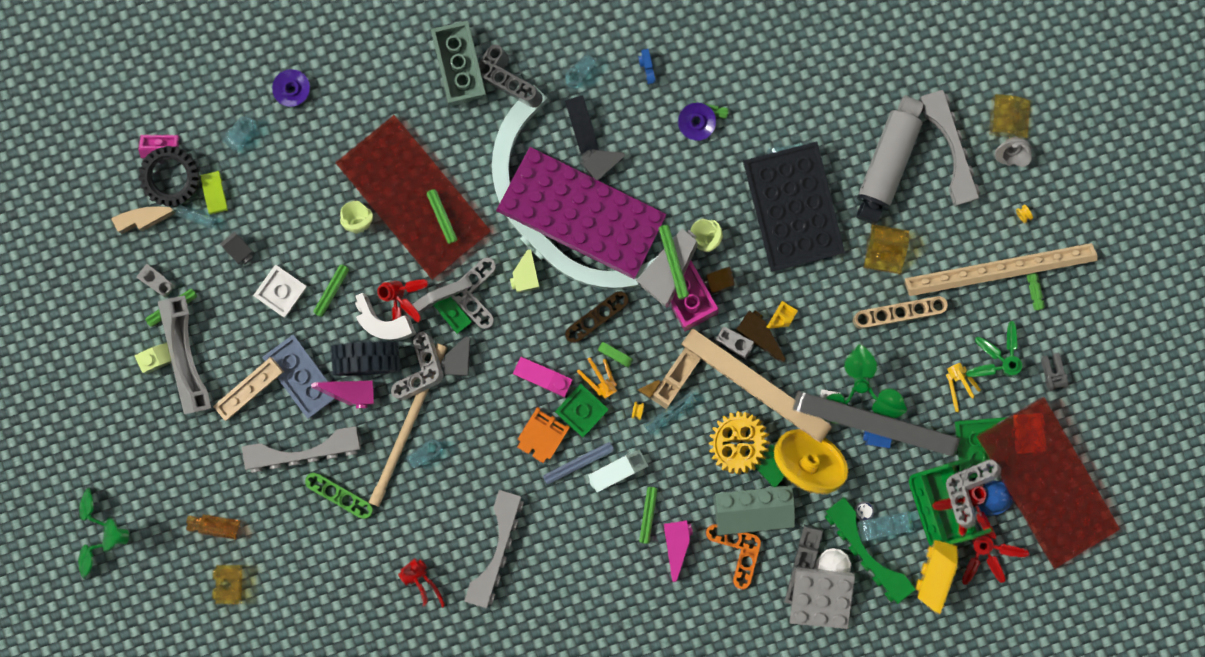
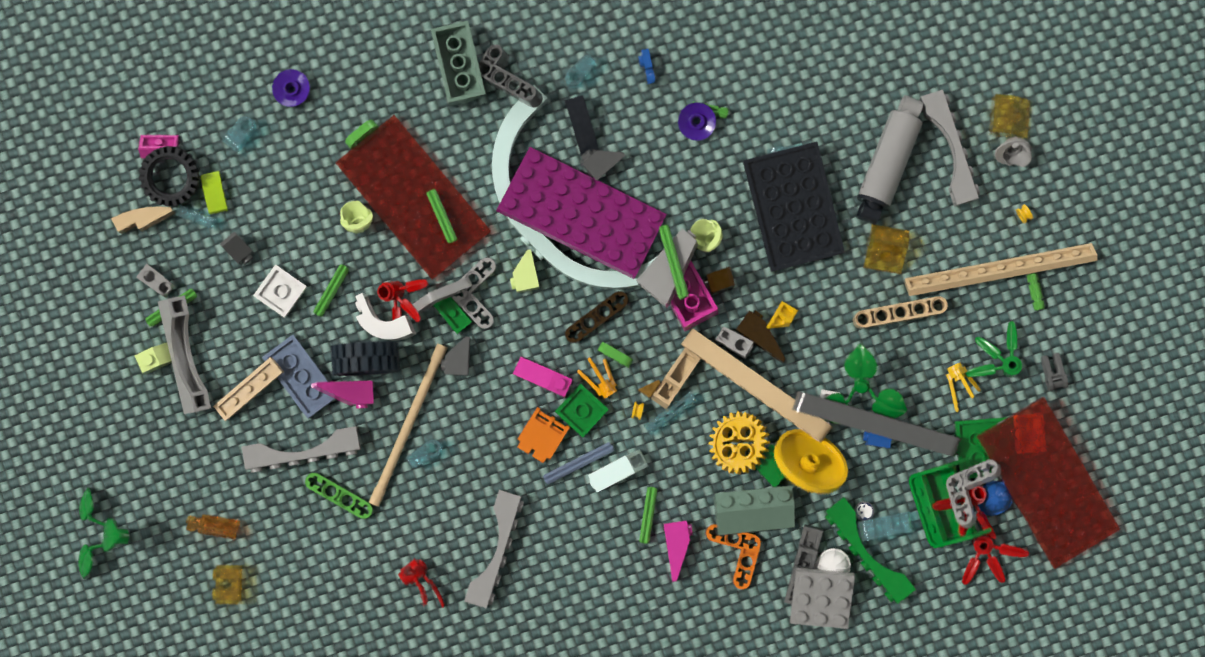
light grey beam [391,332,443,400] -> none
yellow slope [915,540,957,614] -> none
none -> bright green beam [345,120,379,150]

